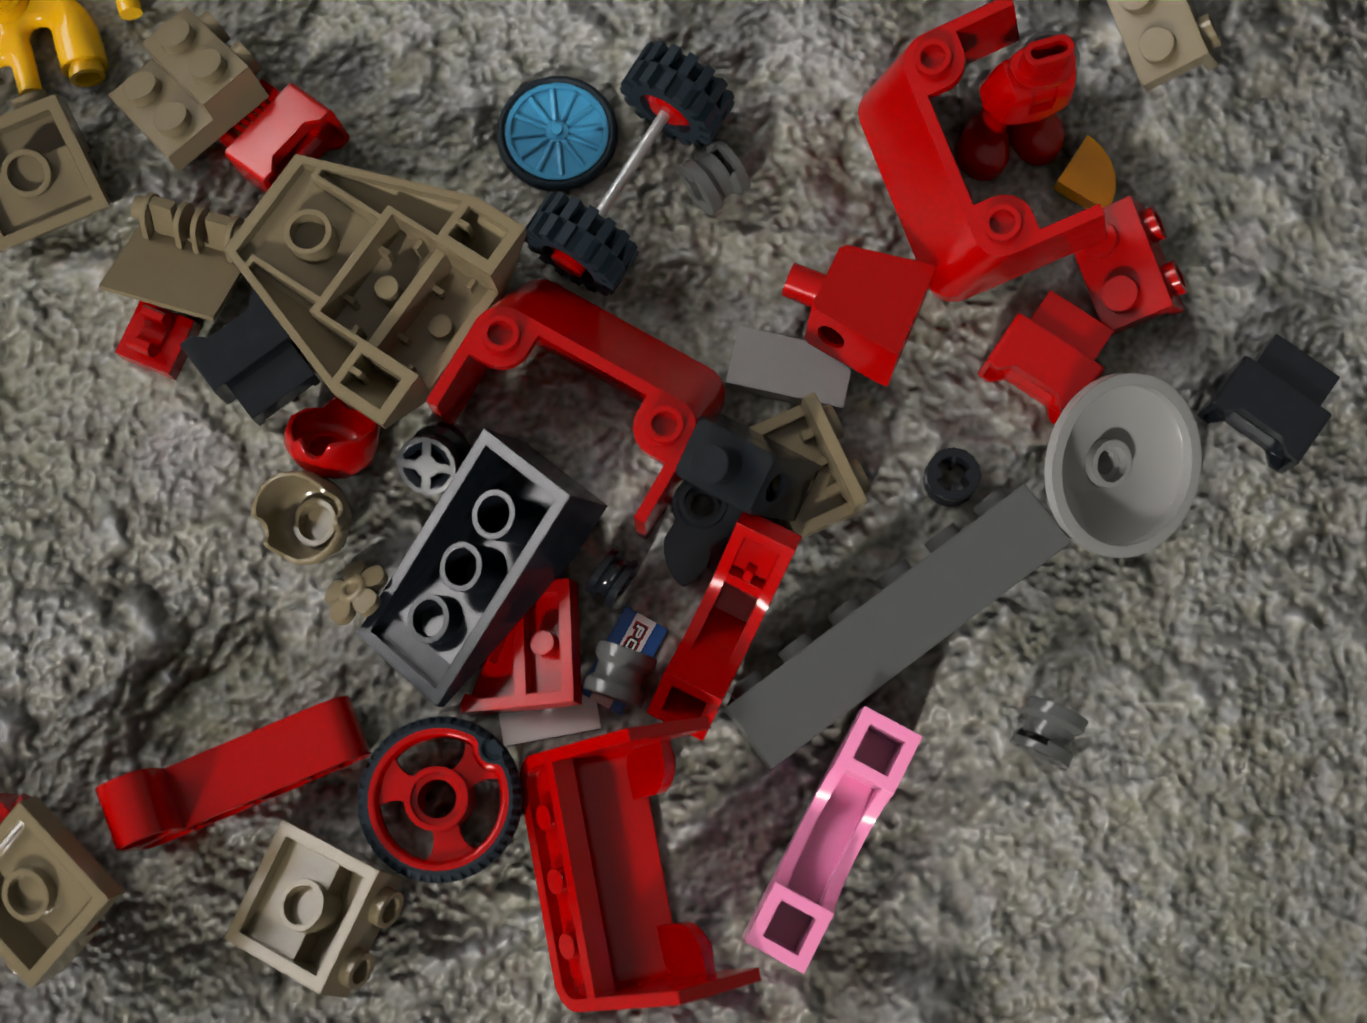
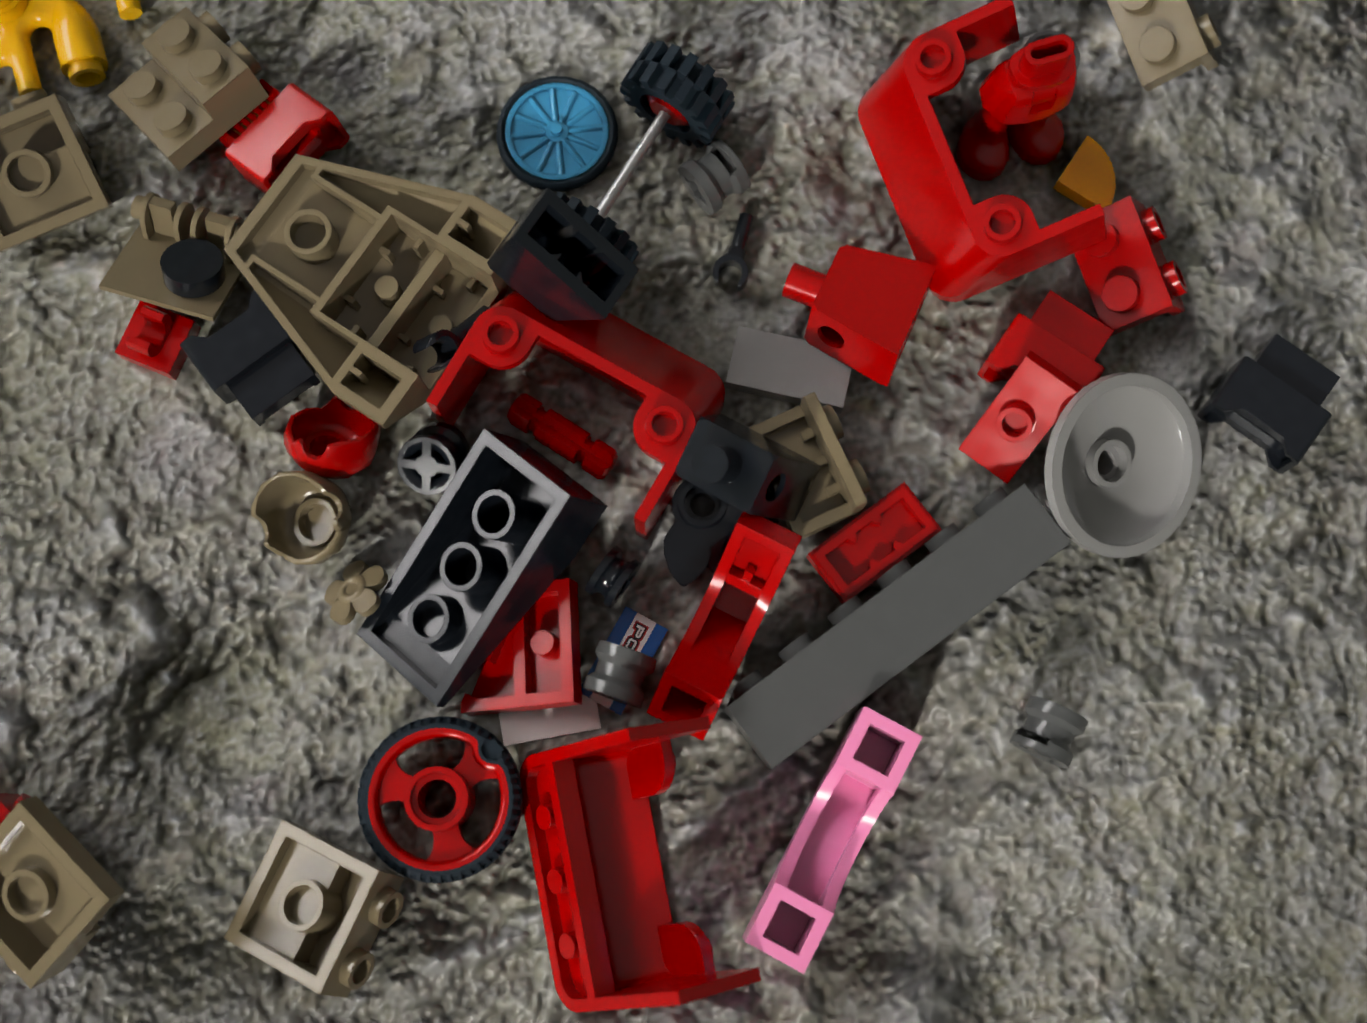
red beam [95,695,371,852] -> none
black bush [923,447,981,507] -> none
none -> black tile [160,239,226,298]
none -> black hand [413,305,489,373]
none -> black torso [487,188,639,321]
none -> red axle [507,393,618,479]
none -> black hand [713,213,754,292]
none -> red plate [806,482,942,605]
none -> plate [958,350,1082,484]

